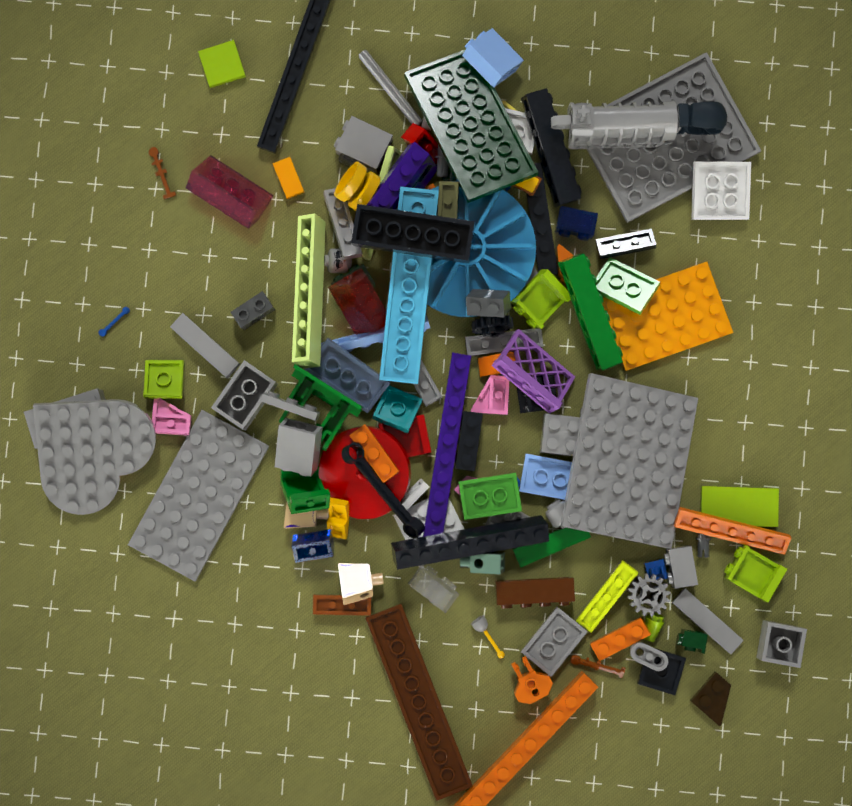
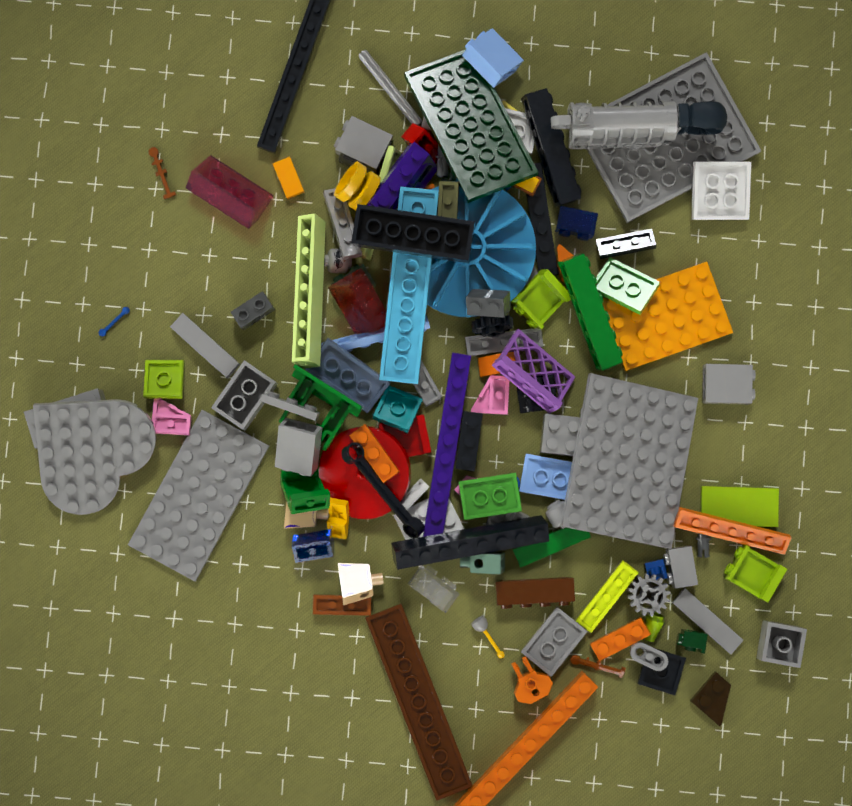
lime tile [198,40,246,88] -> none
none -> light grey brick [702,364,756,405]

